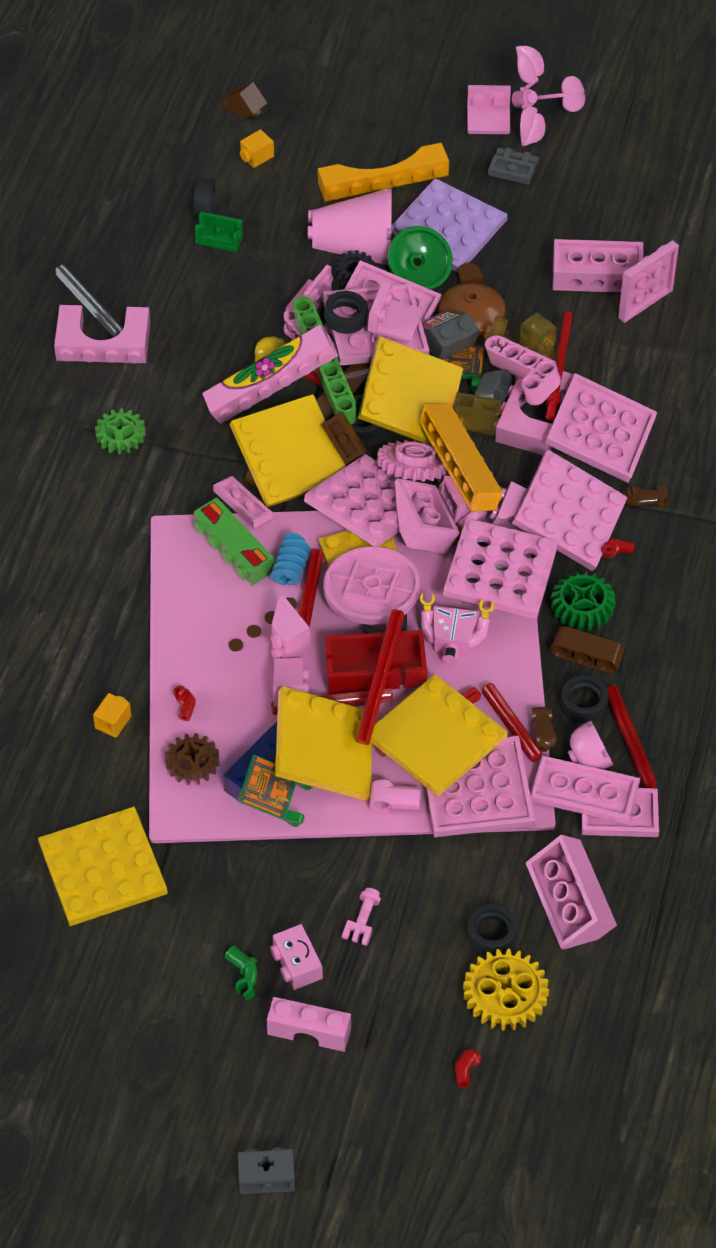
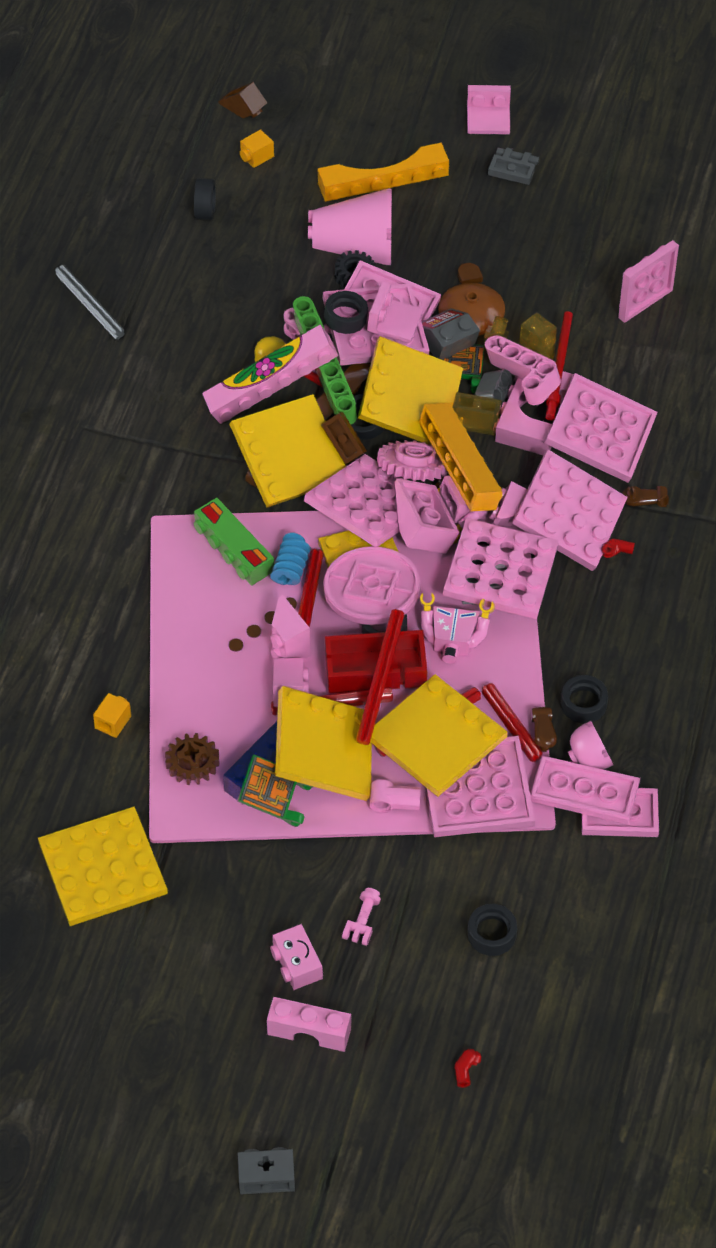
bright pink arch [54,305,150,363] -> none
bright green gear [95,408,146,454] -> none
red arm [173,685,196,721] -> none
green hinge [195,211,243,252] -> none
bright pink tile [213,476,273,528] -> none
green piece [225,945,257,1001] -> none
bright pink bracket [286,265,333,315] -> none
green dish [388,226,453,290] -> none
lavender plate [391,178,507,273] -> none
yellow gear [463,949,549,1031] -> none
bright pink plant [512,46,585,146] -> none
bright pink slope [525,835,617,949] -> none
green gear [550,571,616,632] -> none
reddish brown beam [550,626,625,673] -> none
bright pink brick [553,239,643,292] -> none
red axle [606,685,657,788] -> none

